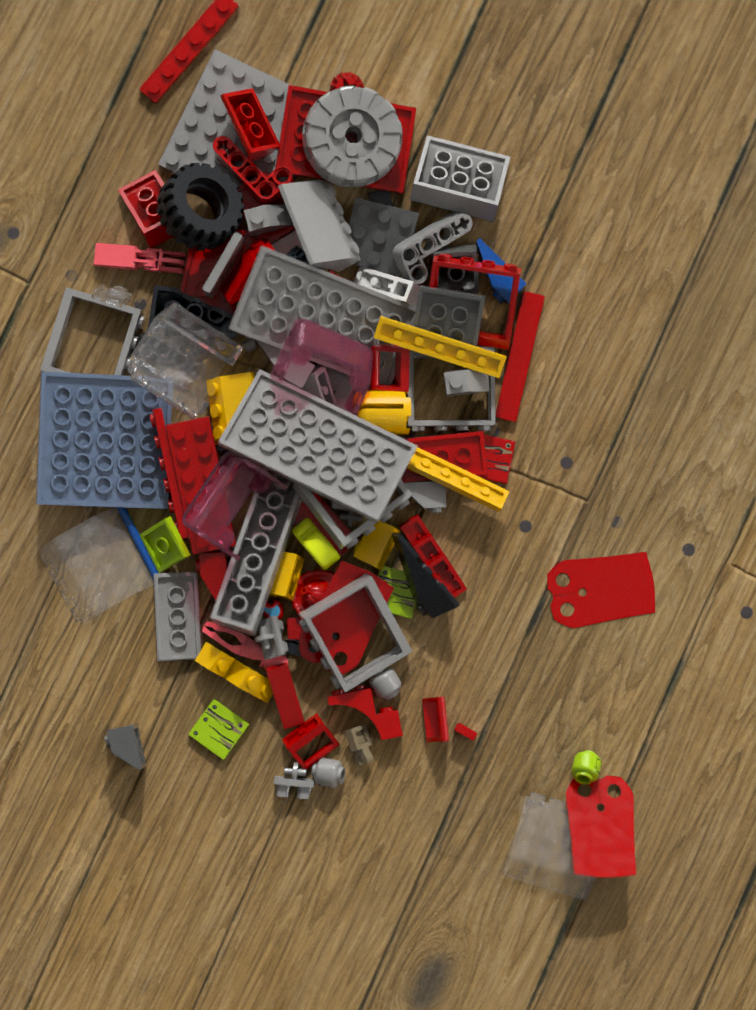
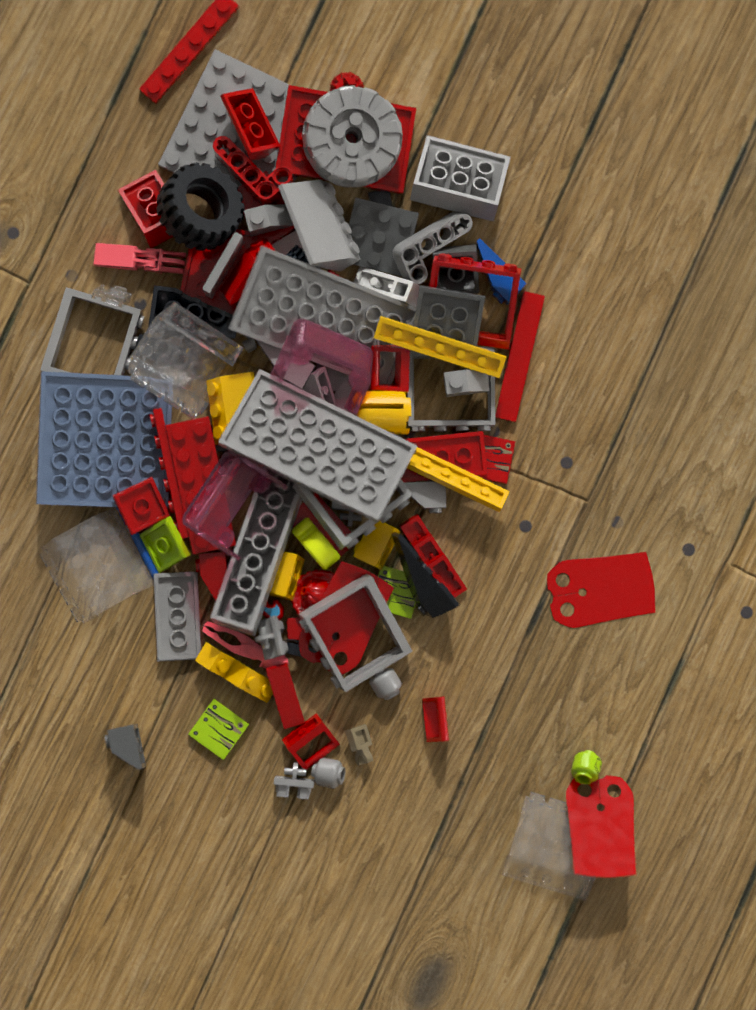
red arch [328,685,403,740] -> none
red tile [454,723,477,741] -> none
none -> red tile [112,477,171,535]

